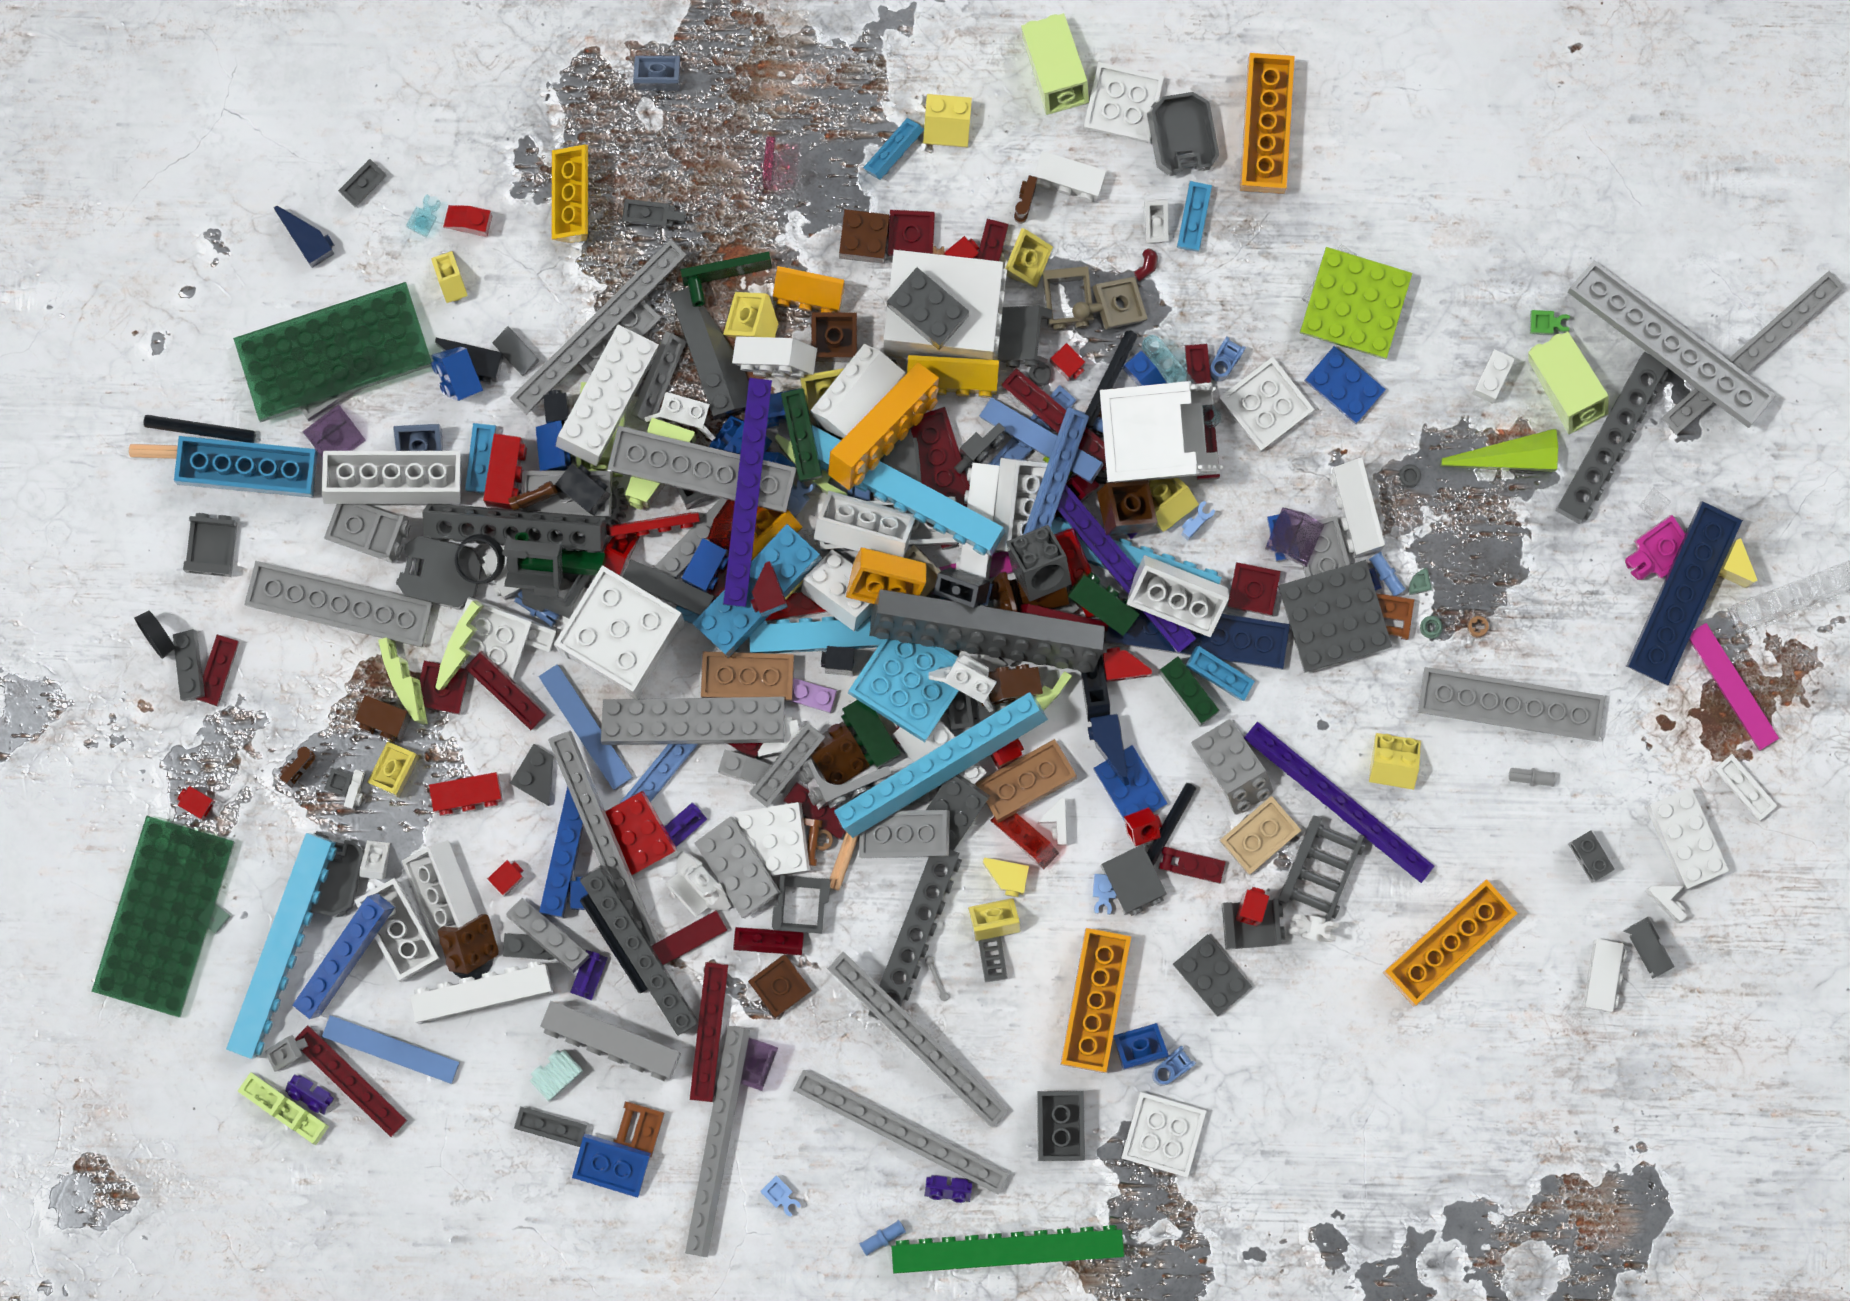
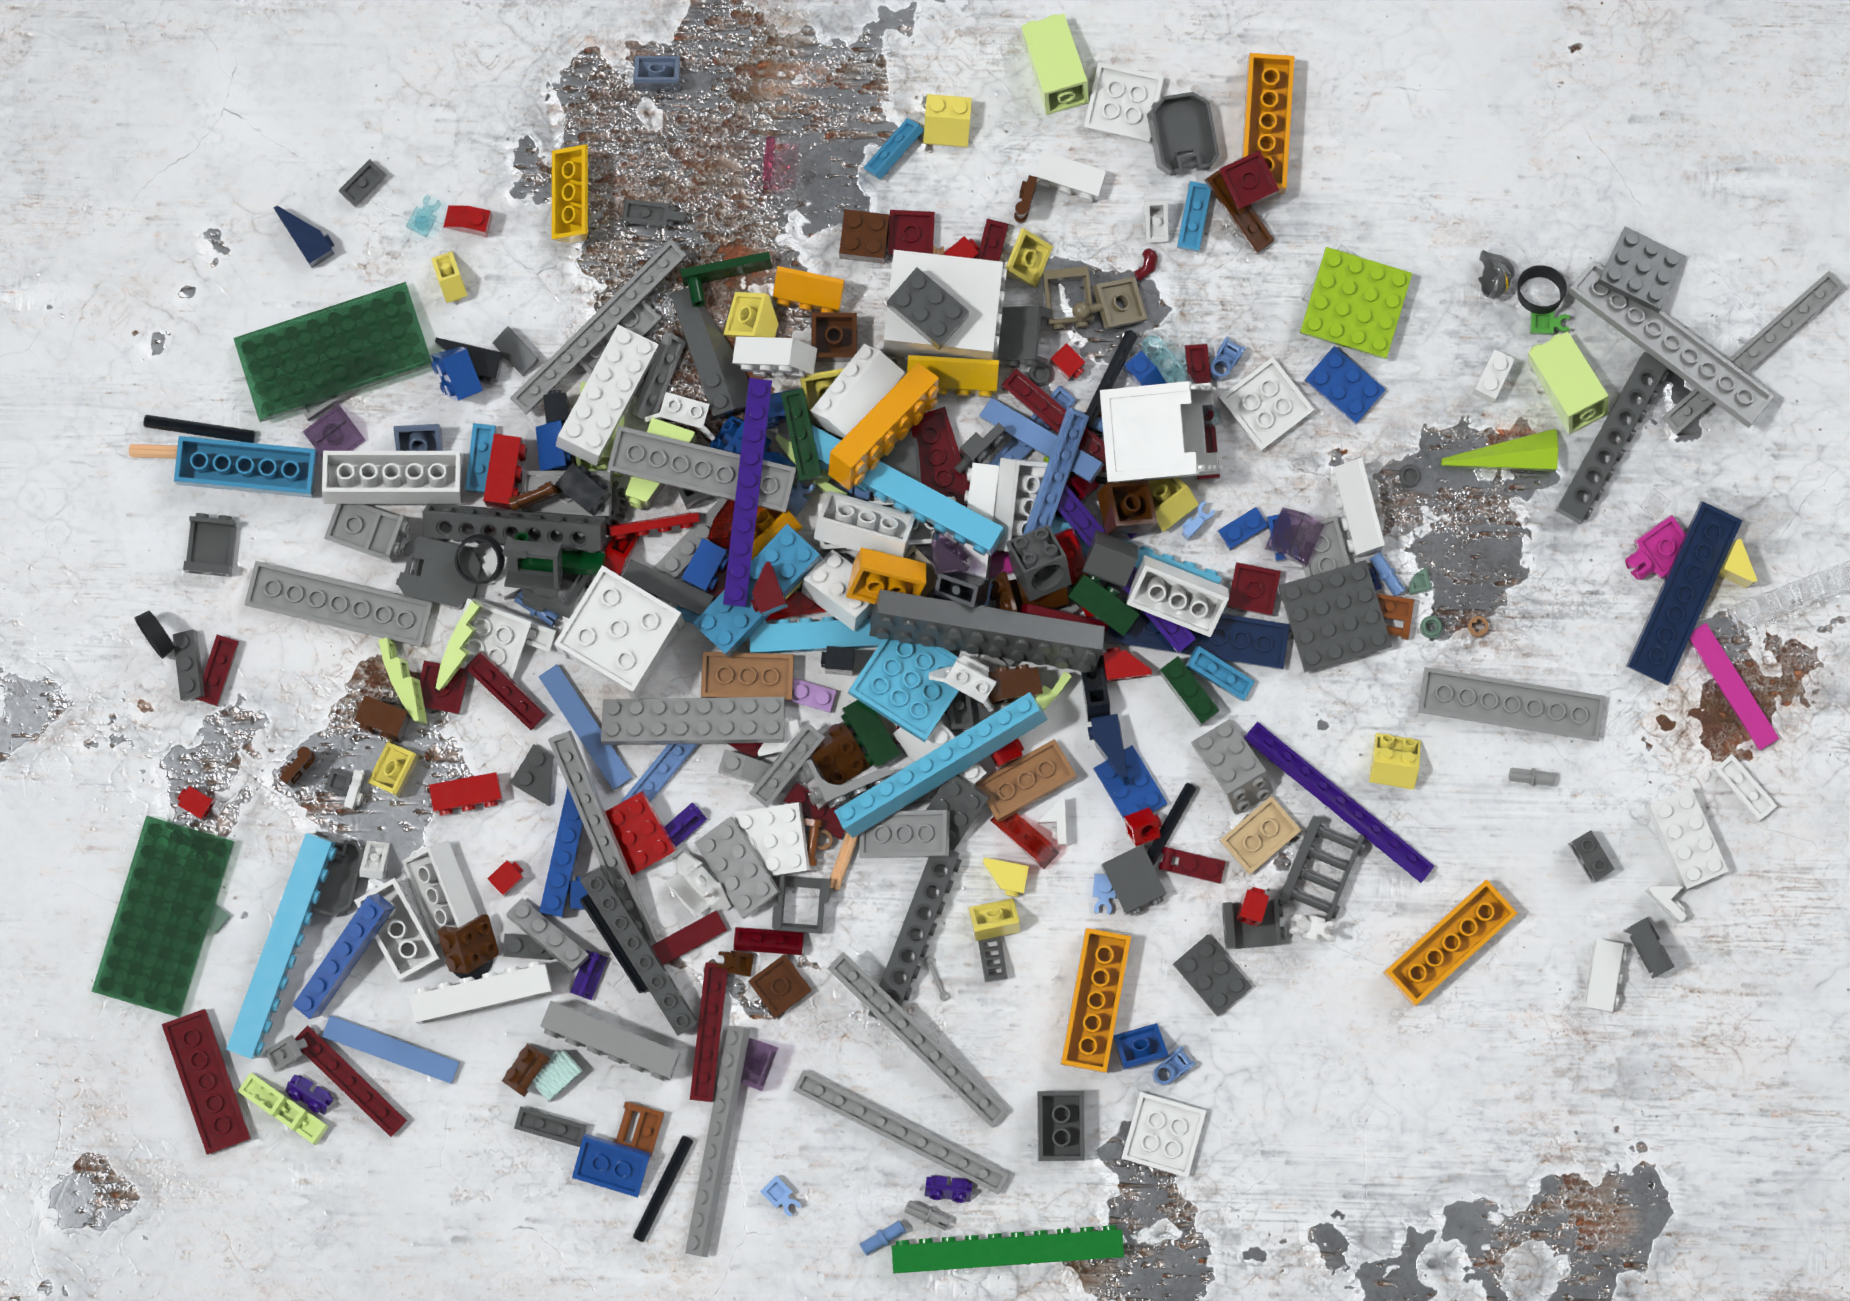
none -> dark red plate [161,1009,251,1155]
none -> reddish brown plate [502,1043,550,1097]
none -> black axle [633,1135,693,1242]
none -> reddish brown plate [716,950,754,977]
none -> light grey axle [905,1200,951,1231]
none -> clear purple slope [931,530,972,574]
none -> dark grey slope [1082,530,1138,588]
none -> reddish brown tile [1204,166,1275,254]
none -> blue plate [1217,507,1268,551]
none -> dark red plate [1219,150,1279,211]
none -> dark grey hair [1478,250,1515,300]
none -> black tyre [1517,265,1567,314]
none -> plate [1598,226,1686,313]

